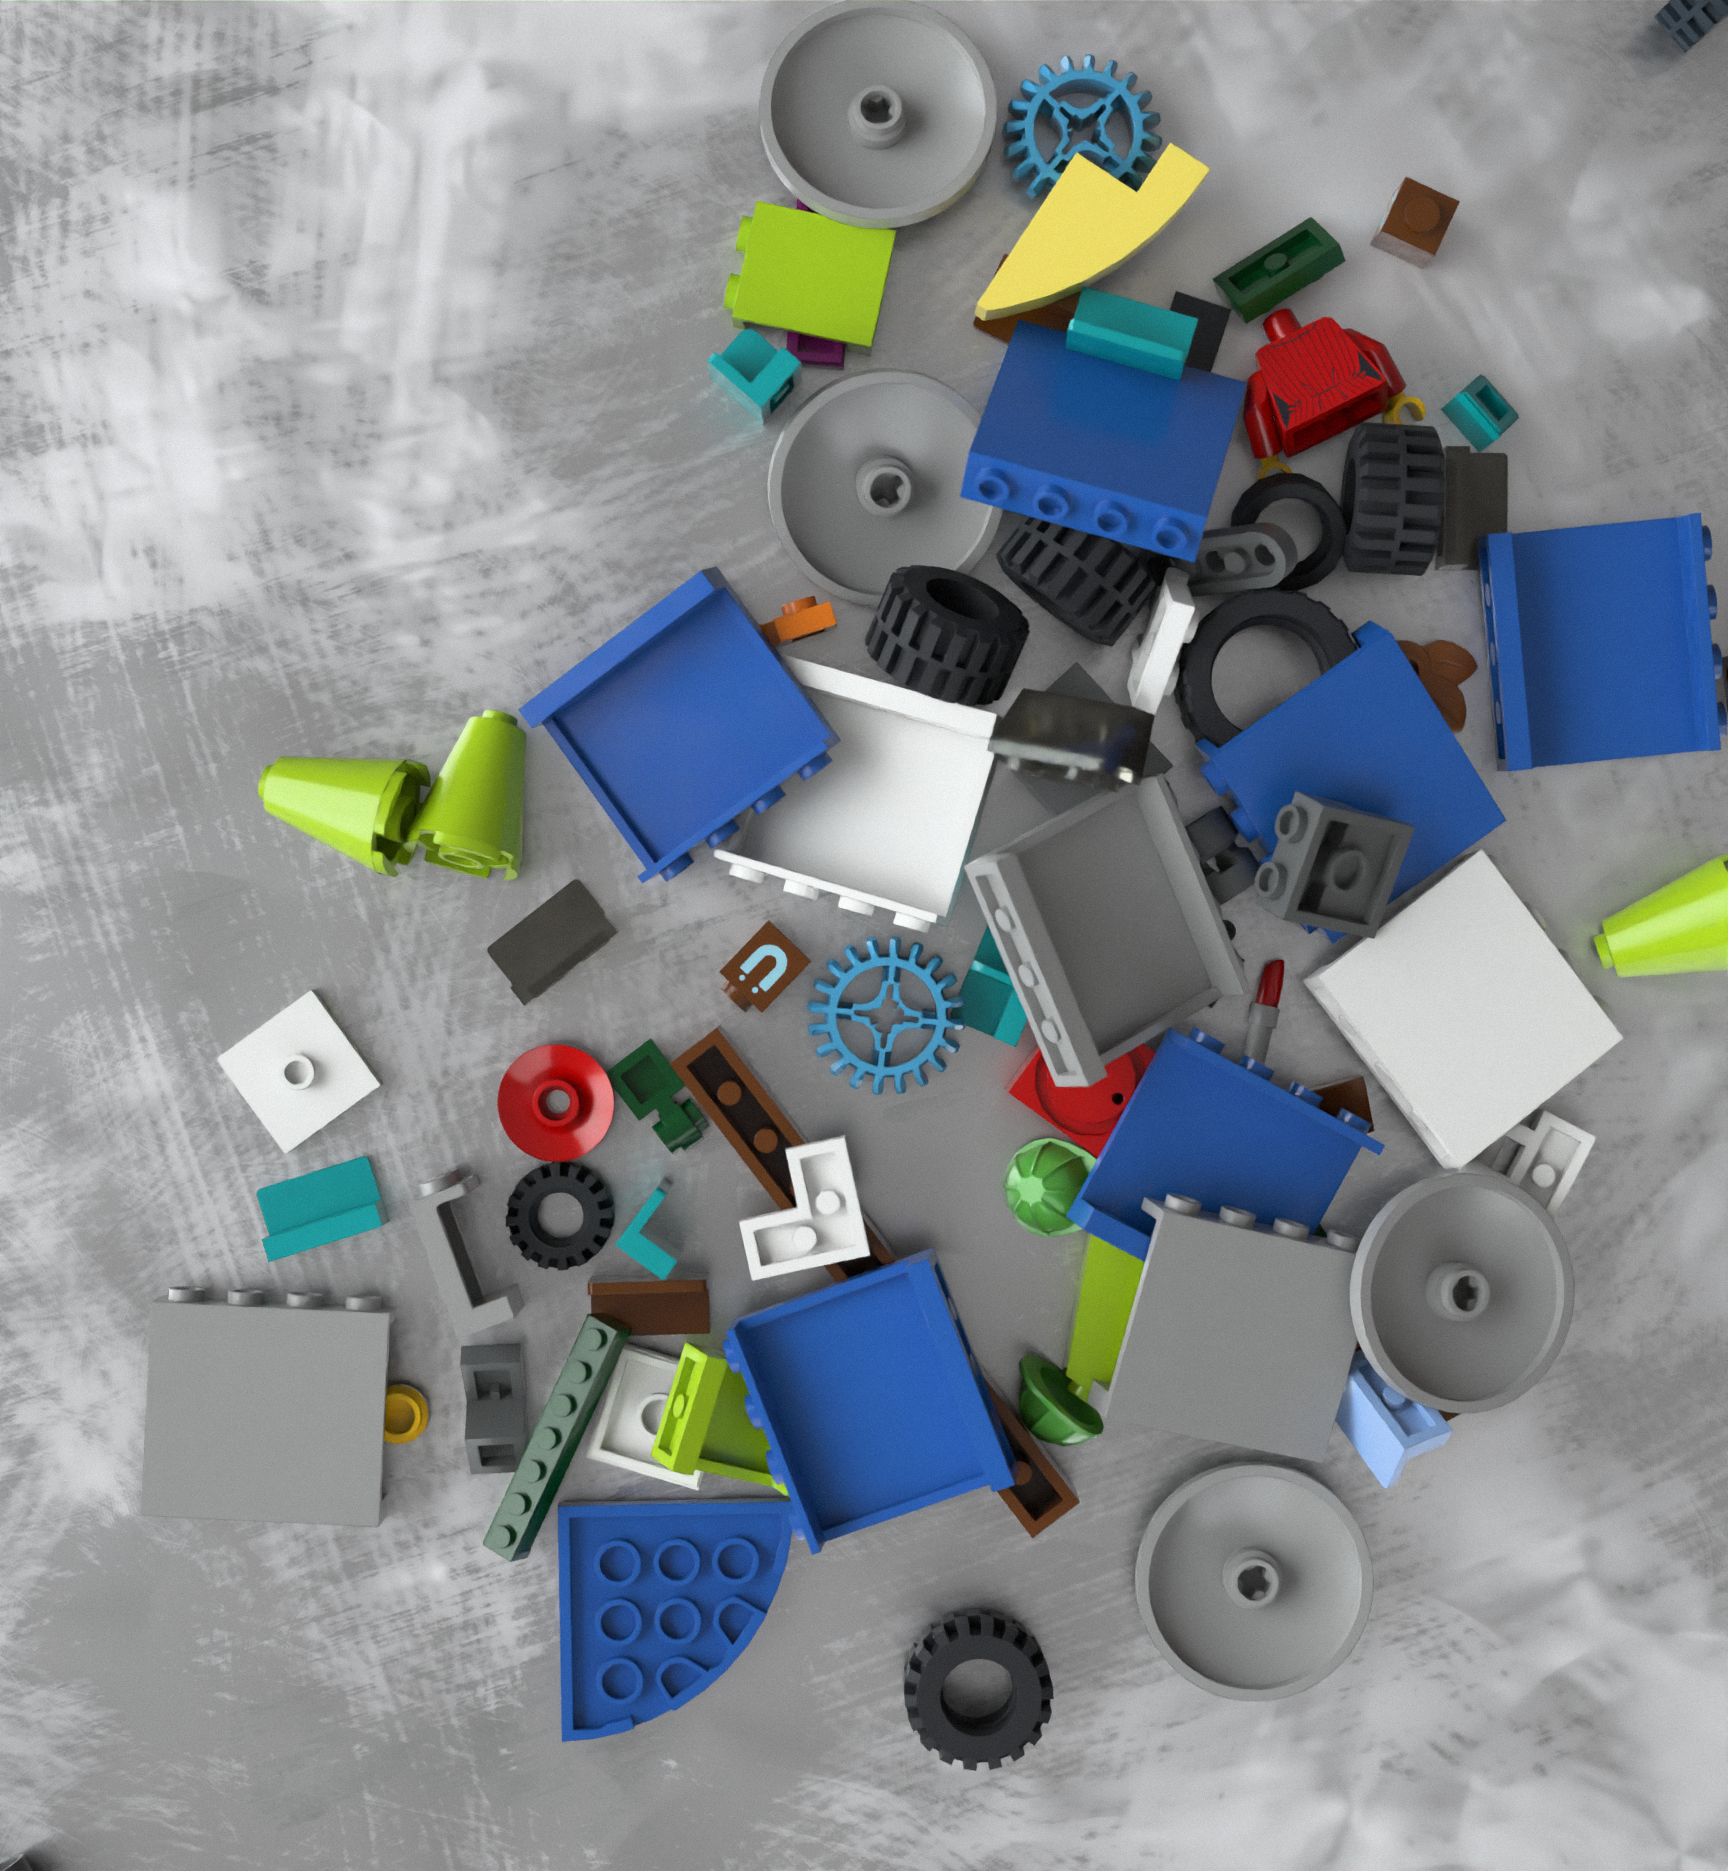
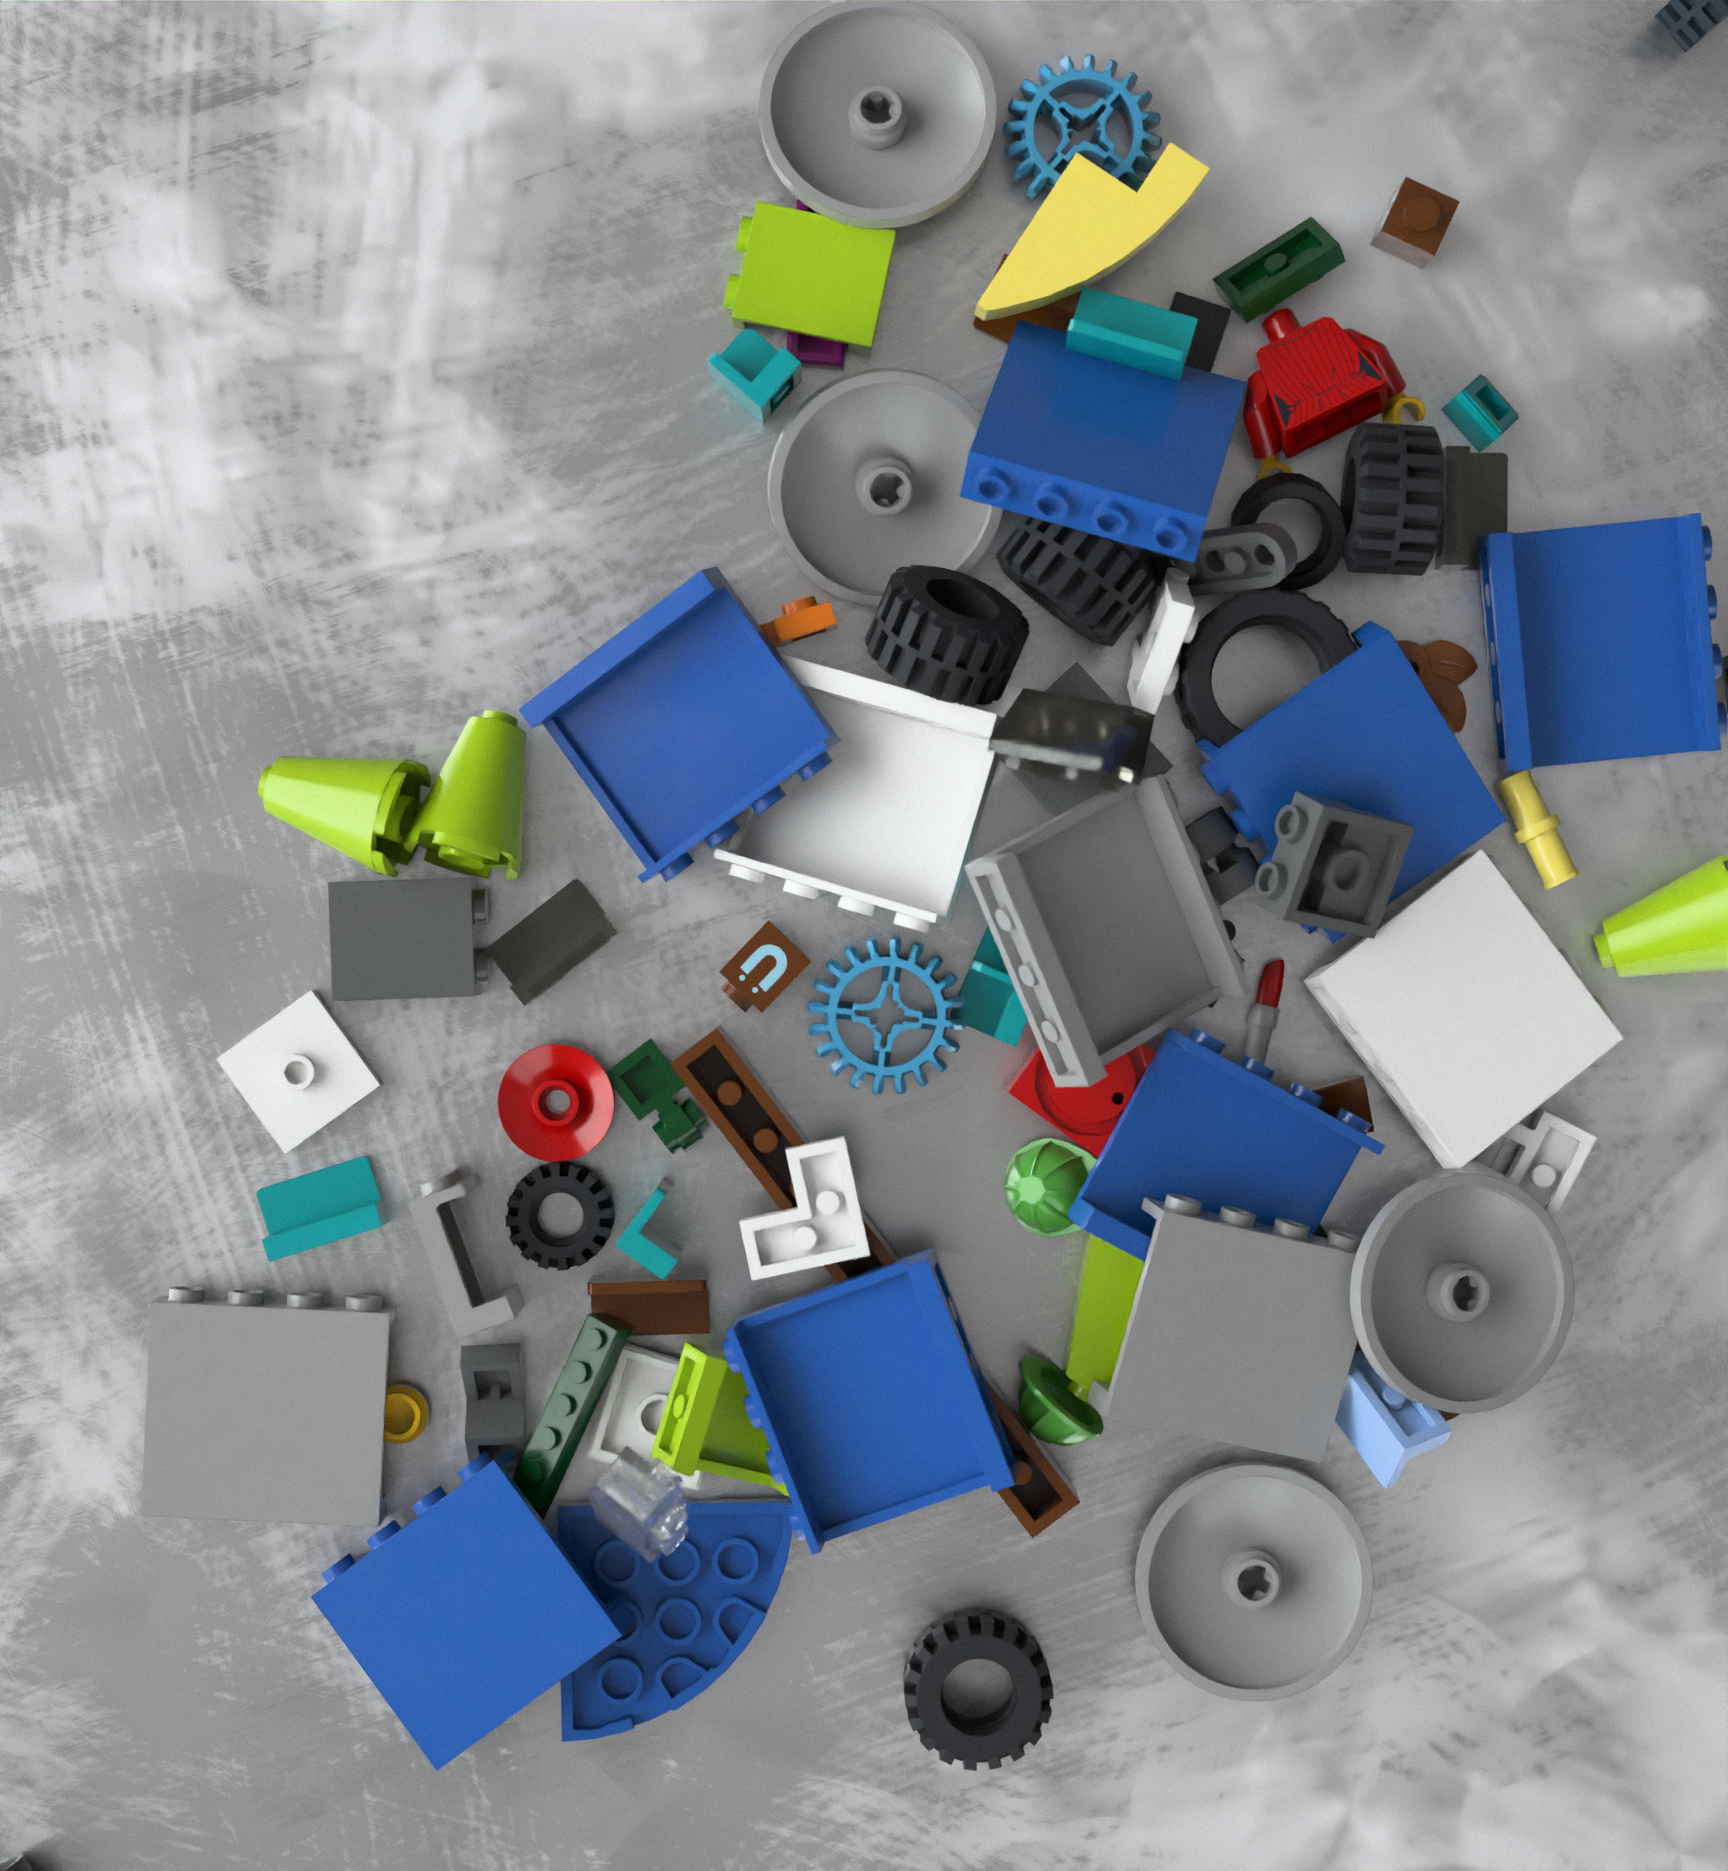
none -> blue panel [311,1449,635,1771]
none -> dark grey brick [328,877,491,1001]
none -> clear brick [588,1446,689,1563]
none -> light yellow pin [1495,769,1580,890]

